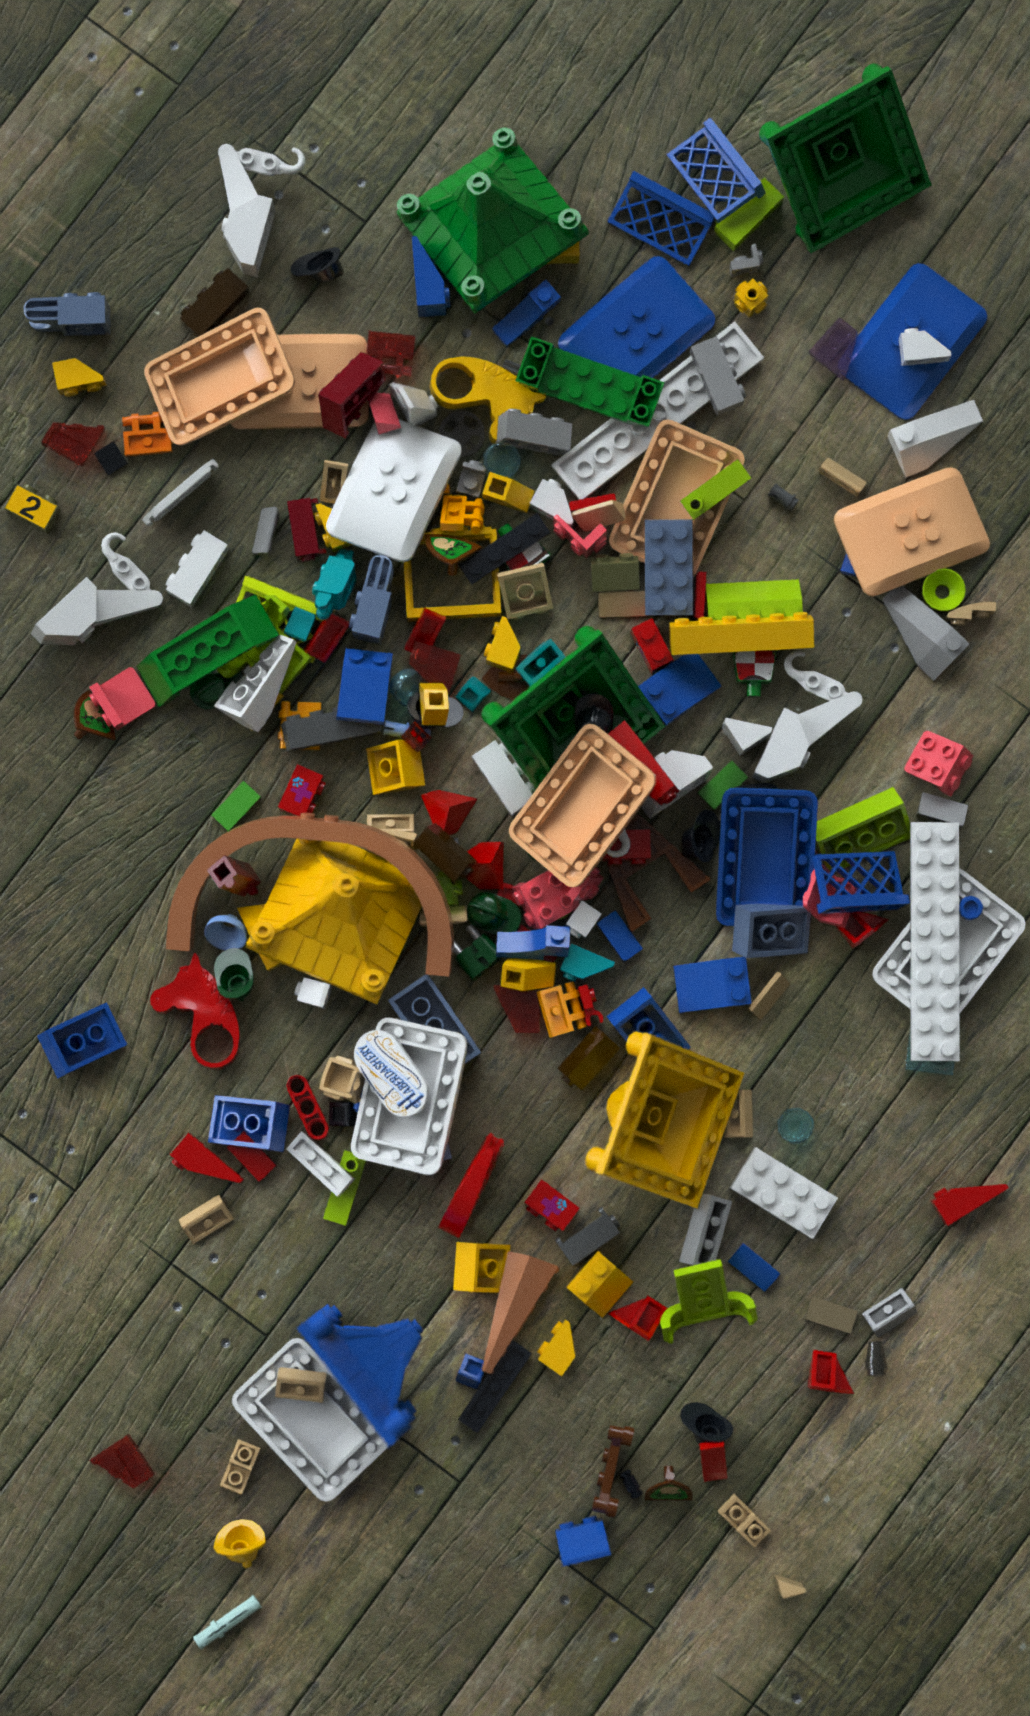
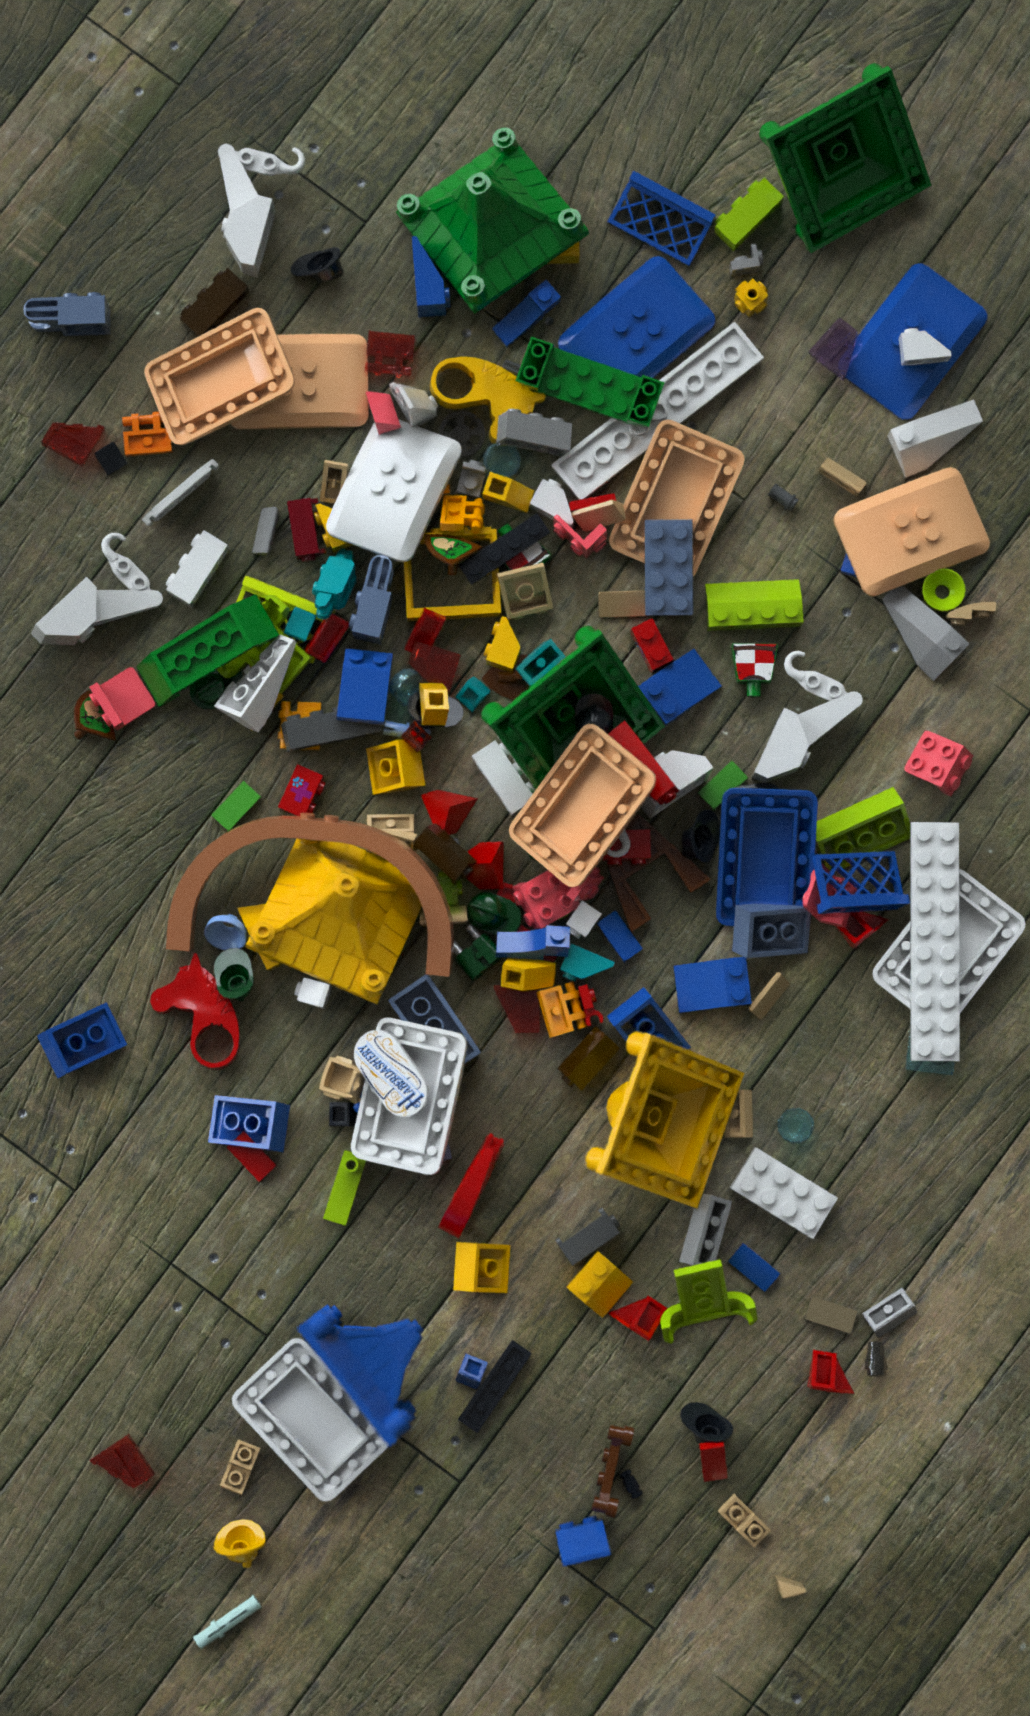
brick [4,484,61,534] -> none
yellow slope [52,358,106,397] -> none
red slope [170,1133,245,1183] -> none
tan slope [179,1195,234,1245] -> none
dark red brick [207,855,261,897] -> none
tan slope [275,1367,327,1403] -> none
red beam [287,1075,330,1140] -> none
white plate [287,1131,355,1197] -> none
dark red wedge [318,352,386,438] -> none
nougat wedge [482,1251,559,1375] -> none
red brick [524,1179,580,1232] -> none
yellow slope [537,1319,575,1376] -> none
olive brick [591,553,640,592] -> none
shield [644,1466,693,1501] -> none
blue fence [667,117,766,223] -> none
yellow brick [669,612,814,655] -> none
lime piece [680,459,751,520] -> none
light grey brick [690,336,746,416] -> none
red tile [693,571,707,621] -> none
white slope [722,718,772,756] -> none
light grey slope [916,792,968,828] -> none
red slope [930,1184,1009,1226] -> none
blue tile [959,896,983,920] -> none

